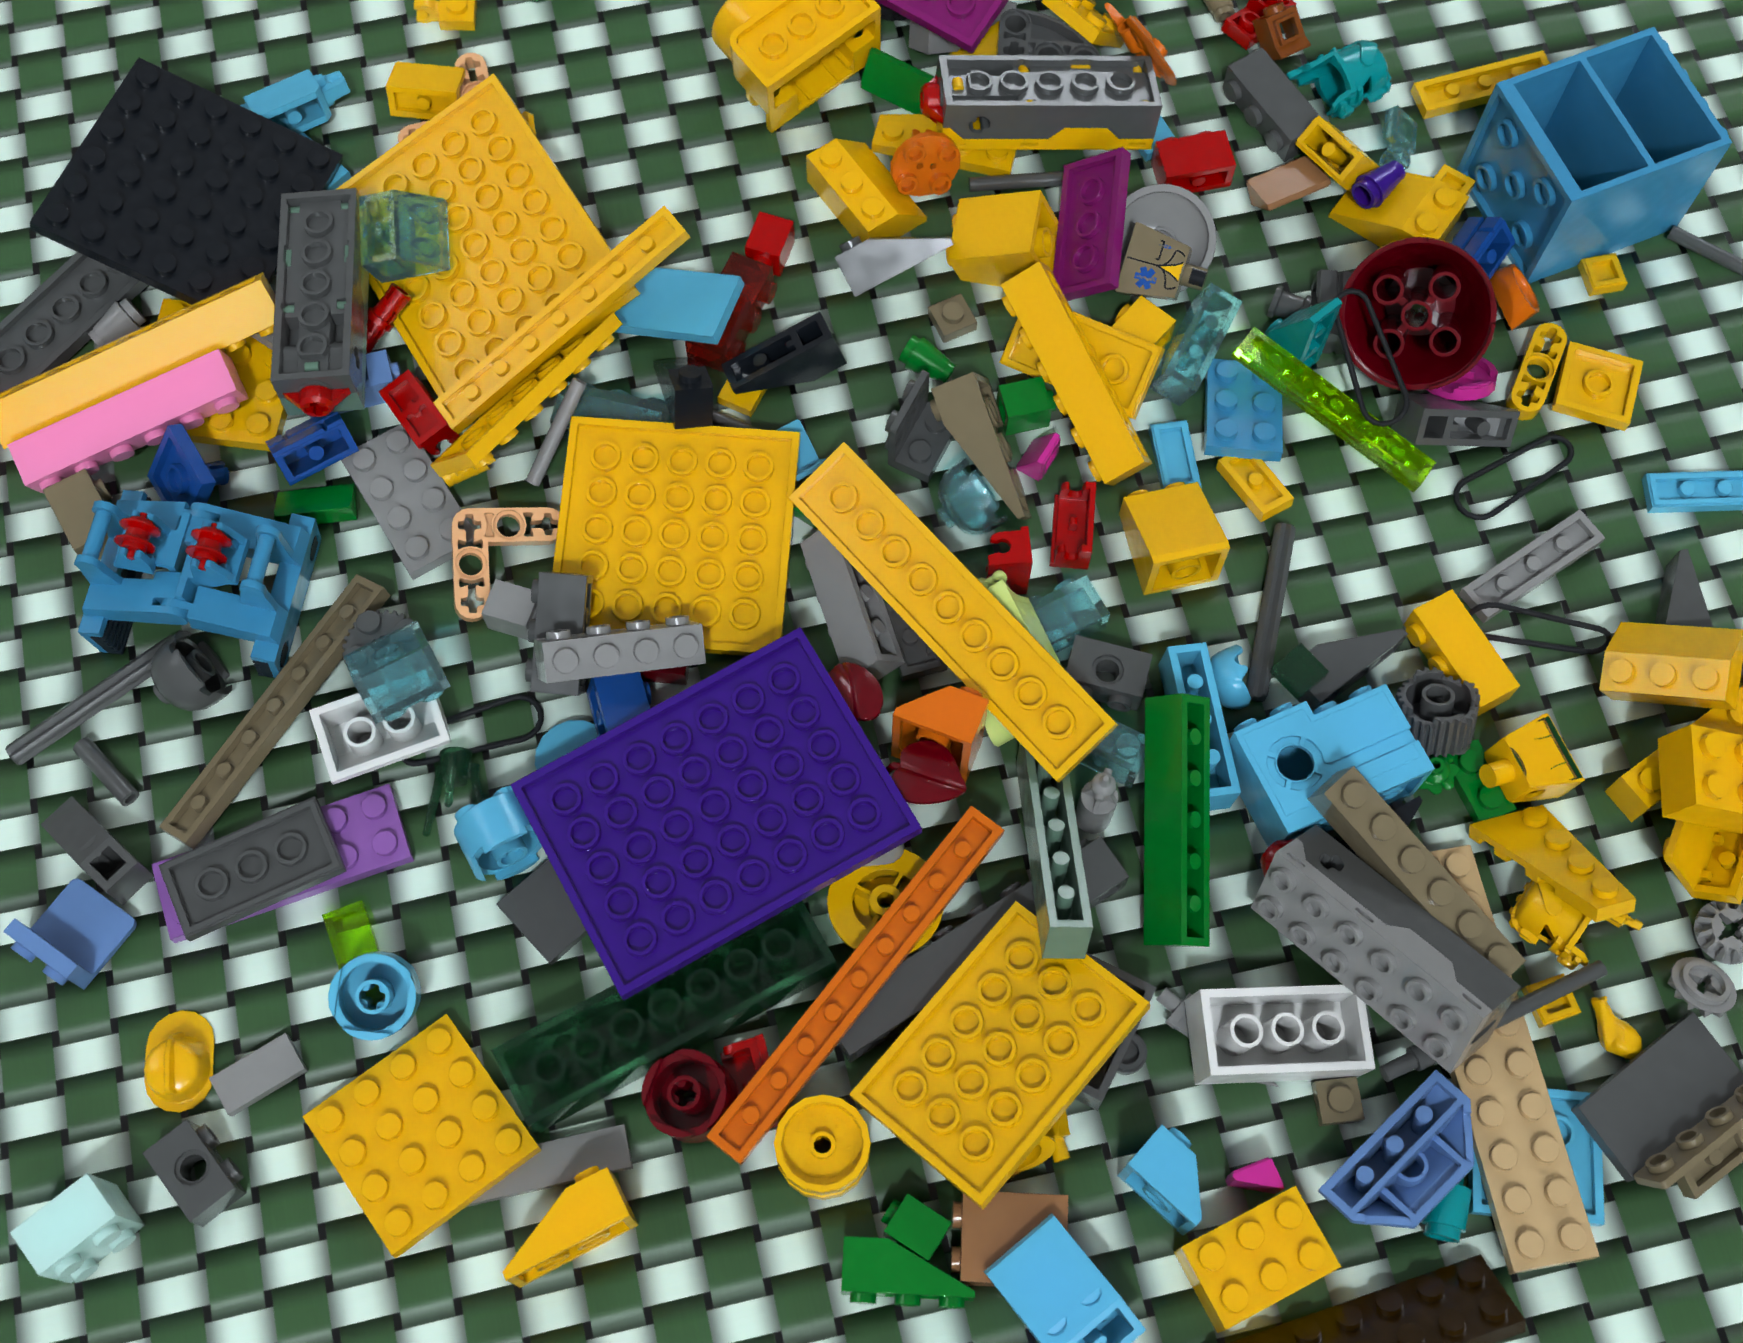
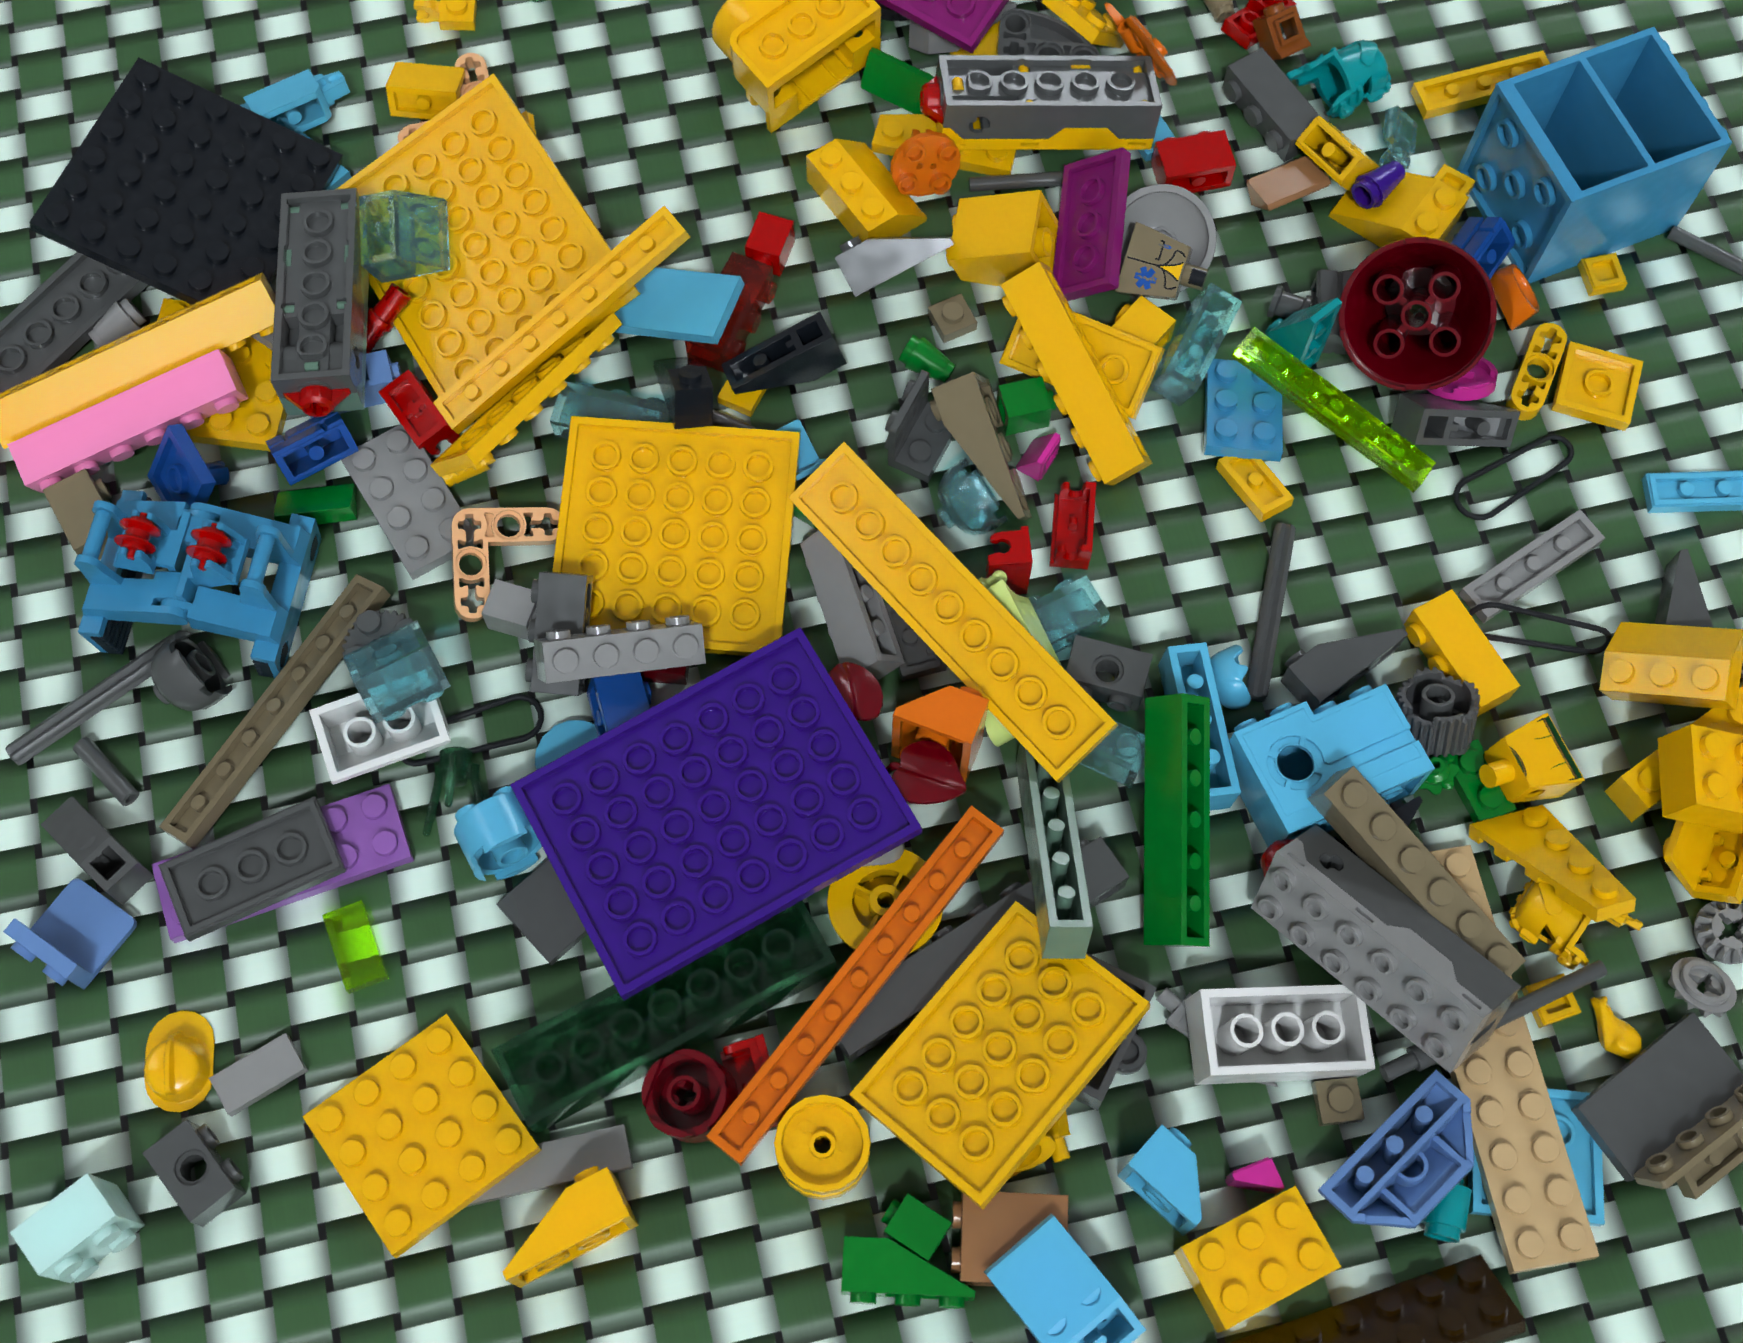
medium azure brick [328,951,421,1041] -> none
light grey bar [526,377,587,486] -> none
light grey wheel [1075,768,1118,834] -> none
yellow slope [1119,482,1230,596] -> none
medium azure tile [1148,420,1202,489] -> none
clear green tile [1270,643,1329,700] -> none
black piece [1335,288,1410,427] -> none

